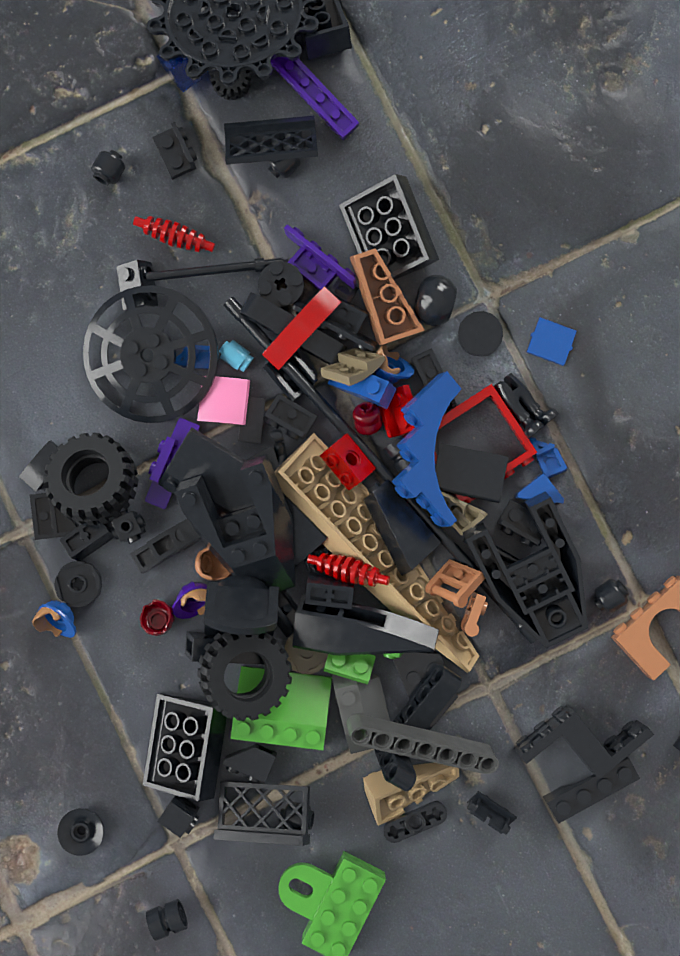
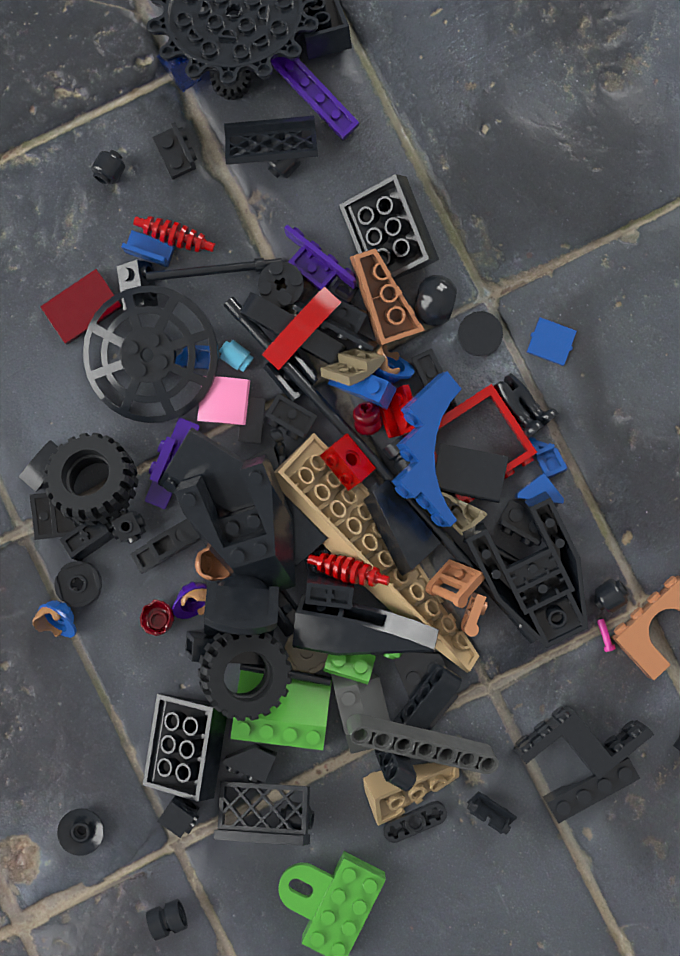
none -> dark red tile [40,269,122,345]
none -> blue panel [121,230,175,268]
none -> black bar [240,664,332,686]
none -> dark pink piece [597,619,616,652]

